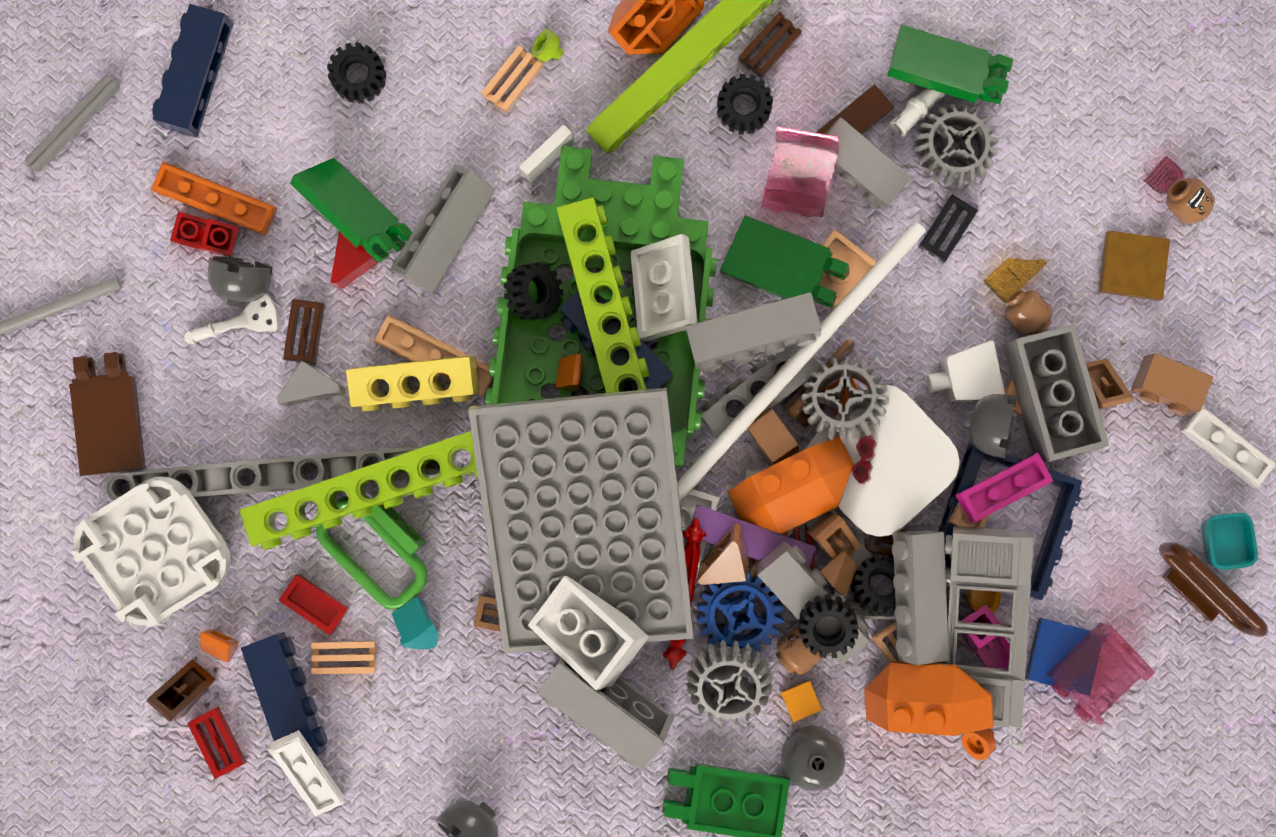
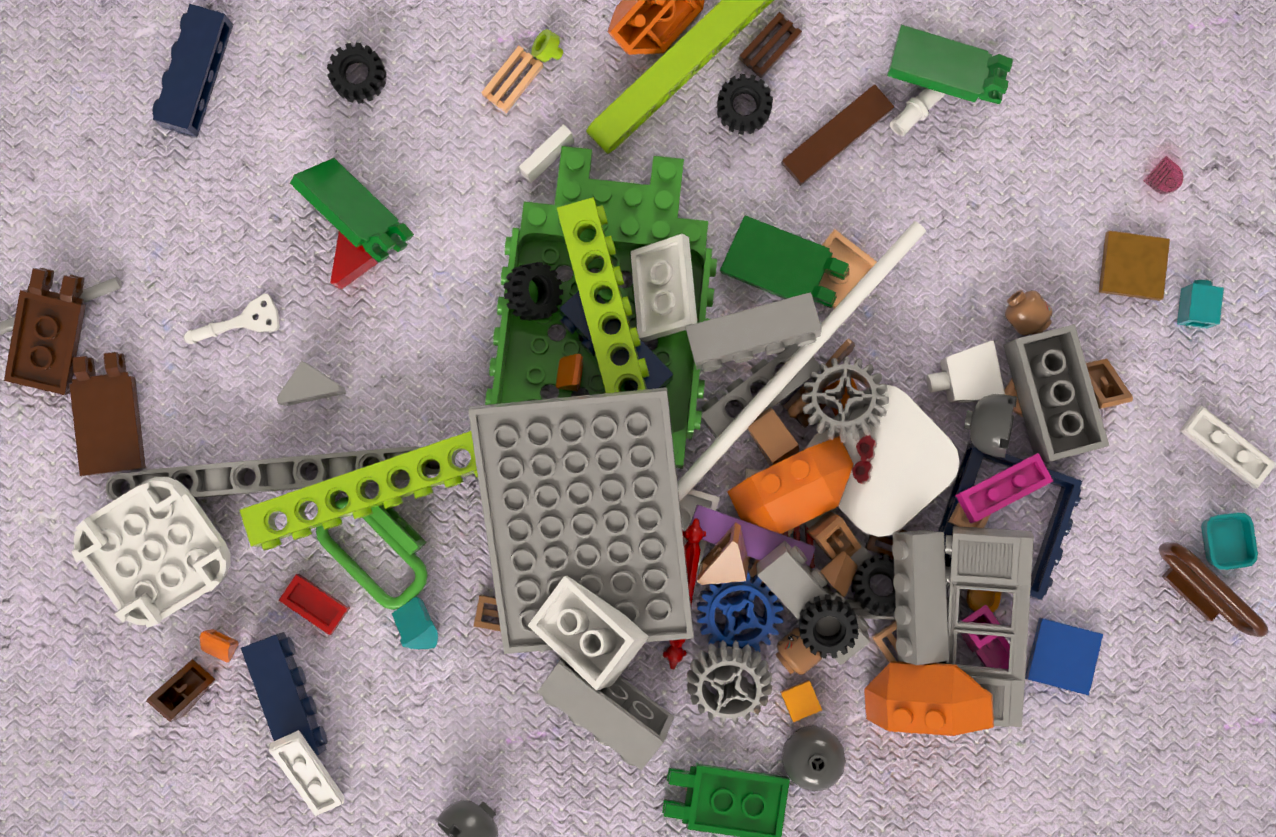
light grey axle [25,75,120,172] -> none
orange tile [151,162,277,236] -> none
red slope [170,211,239,257] -> none
red tile [187,706,247,779] -> none
dark grey cylinder [208,256,273,307] -> none
reddish brown tile [283,299,325,365] -> none
light nougat tile [311,641,376,674] -> none
light yellow brick [346,355,480,412] -> none
light nougat tile [374,315,494,398] -> none
light grey brick [390,164,496,294] -> none
clear pink panel [762,127,839,217] -> none
light grey brick [812,117,912,208] -> none
light grey gear [914,103,998,187] -> none
black tile [918,194,978,263] -> none
orange tile [962,729,996,760] -> none
clear yellow tile [983,258,1047,303] -> none
clear pink panel [1046,623,1156,725] -> none
medium nougat brick [1131,353,1213,416] -> none
medium nougat head [1166,178,1215,224] -> none
none -> reddish brown tile [4,268,86,395]
none -> teal brick [1177,280,1224,329]

